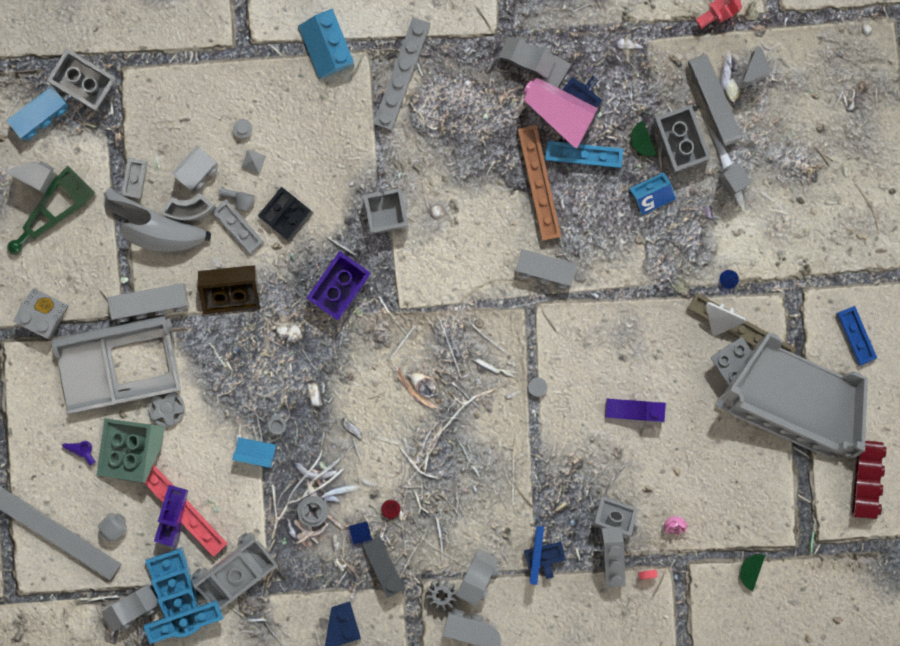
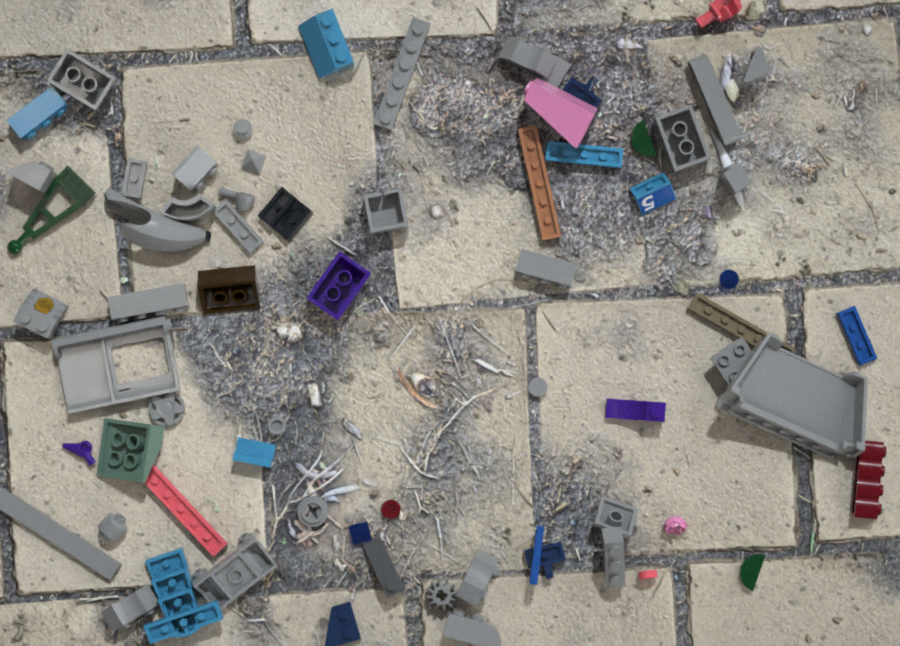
dark purple slope [154,485,188,548] -> none
white piece [706,302,746,336] -> none

